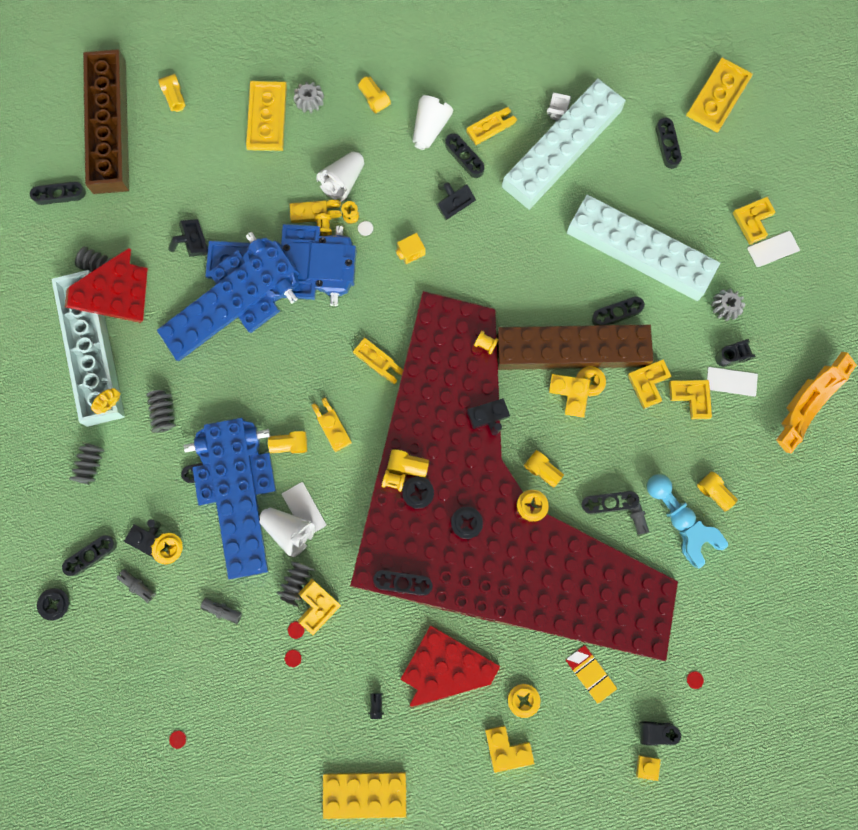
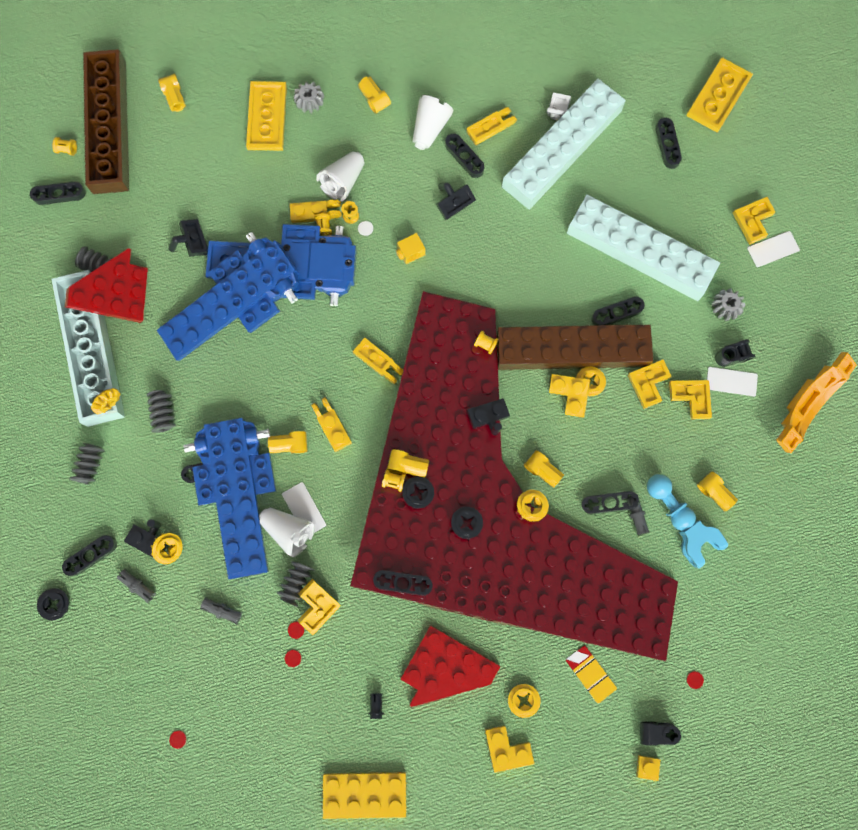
none -> yellow bush [52,137,77,156]

